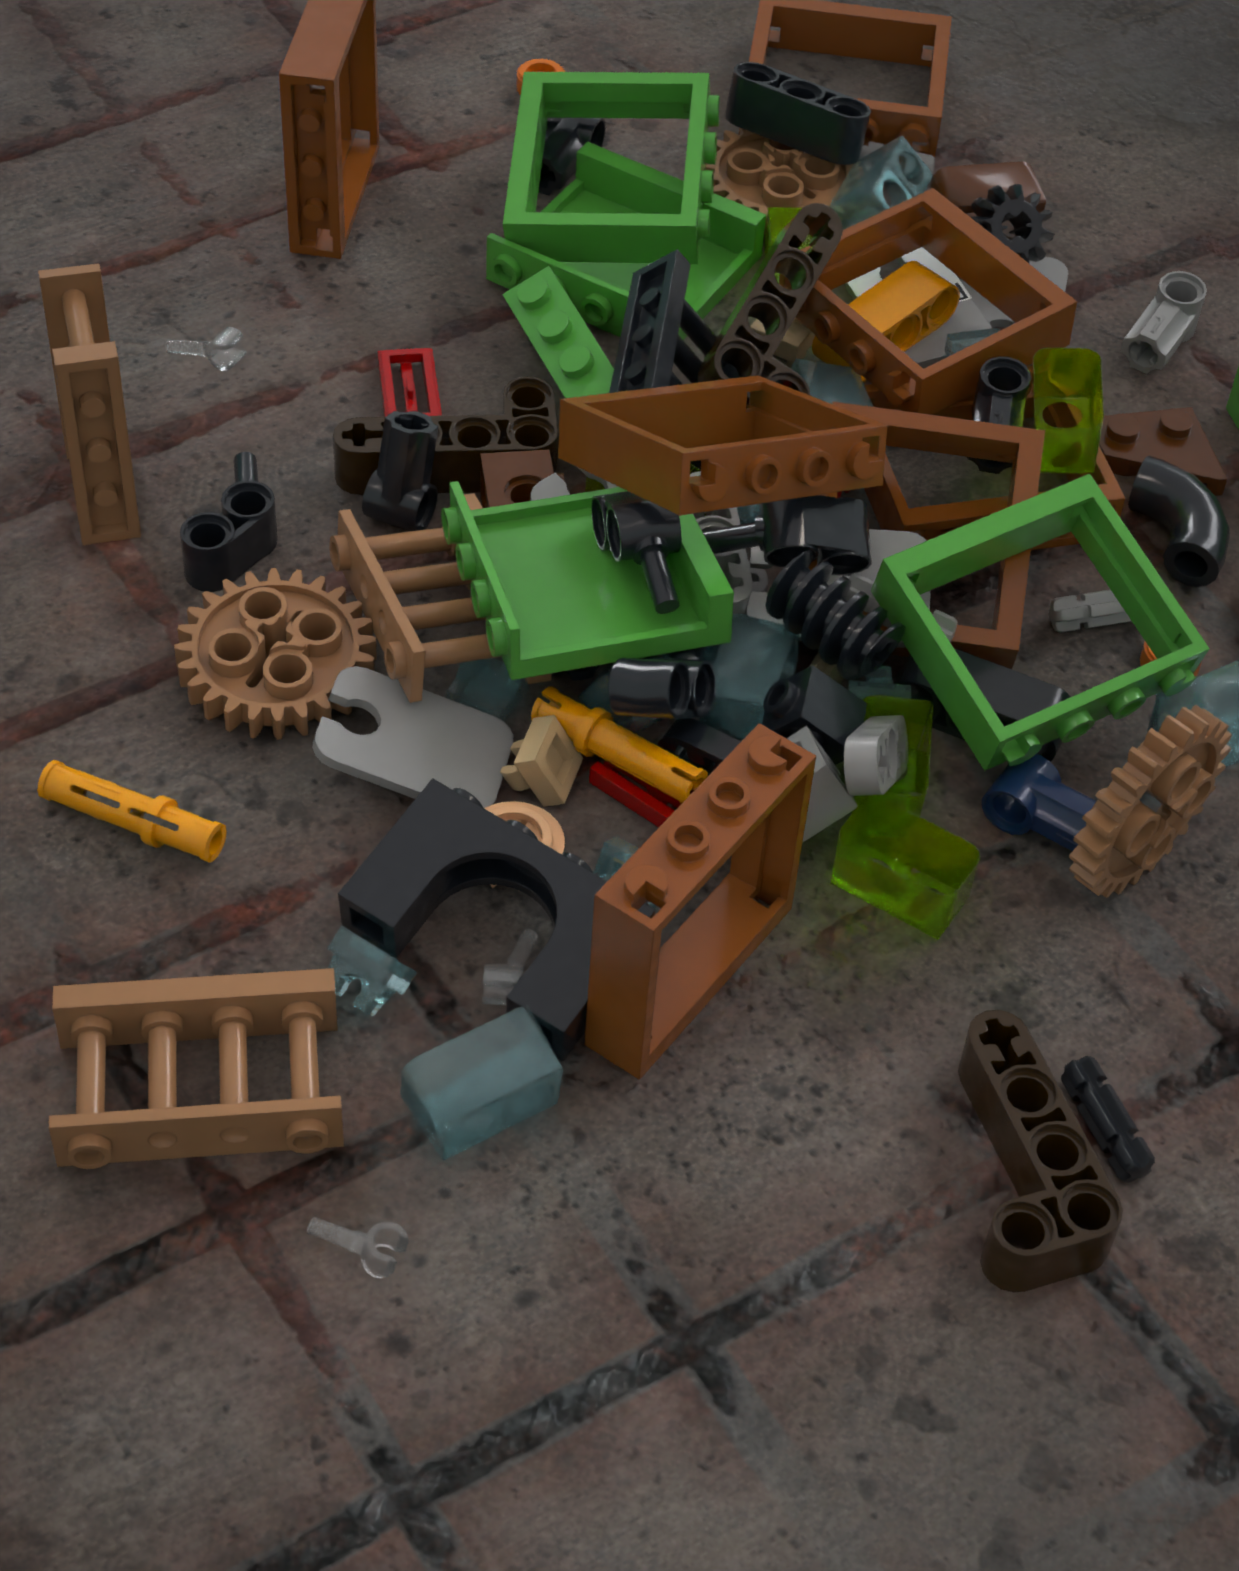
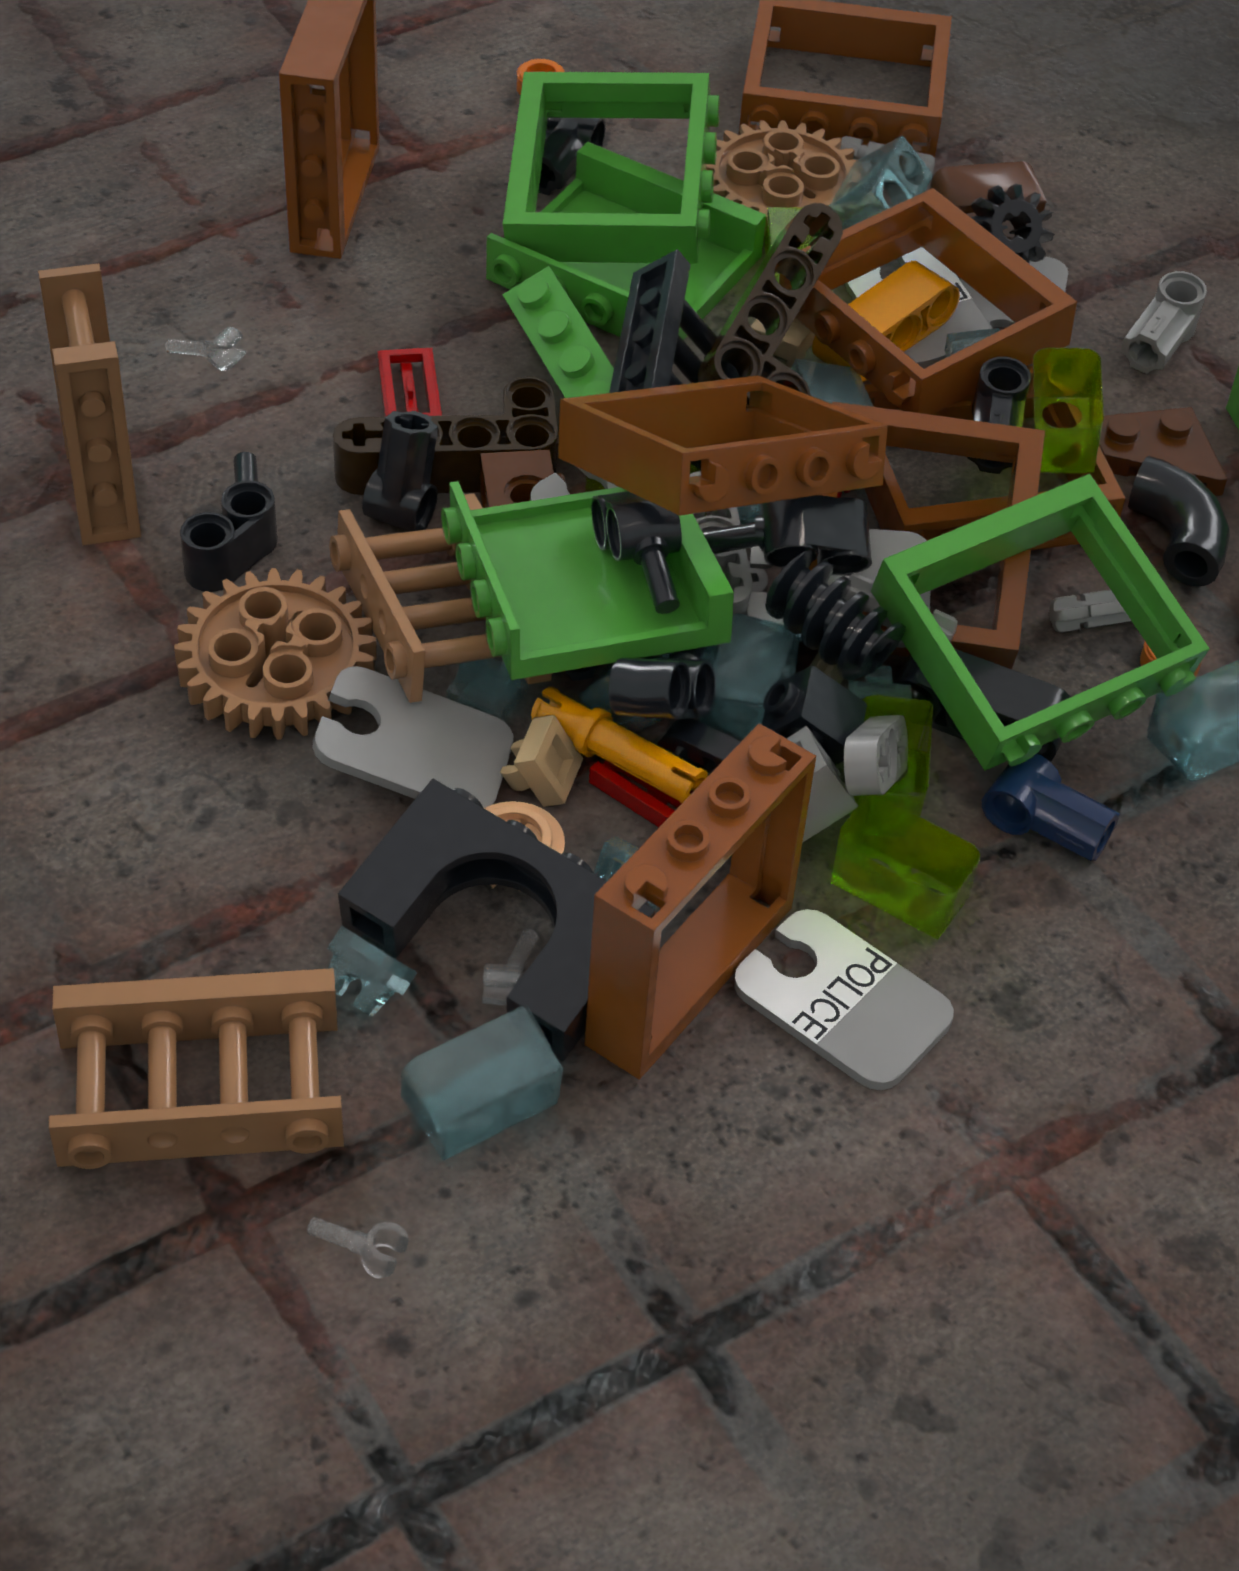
light orange pin [37,760,227,863] -> none
black beam [725,62,871,165] -> none
dark brown beam [958,1010,1123,1293] -> none
black axle [1061,1056,1155,1183] -> none
medium nougat gear [1069,705,1232,898] -> none
none -> piece [734,909,954,1090]

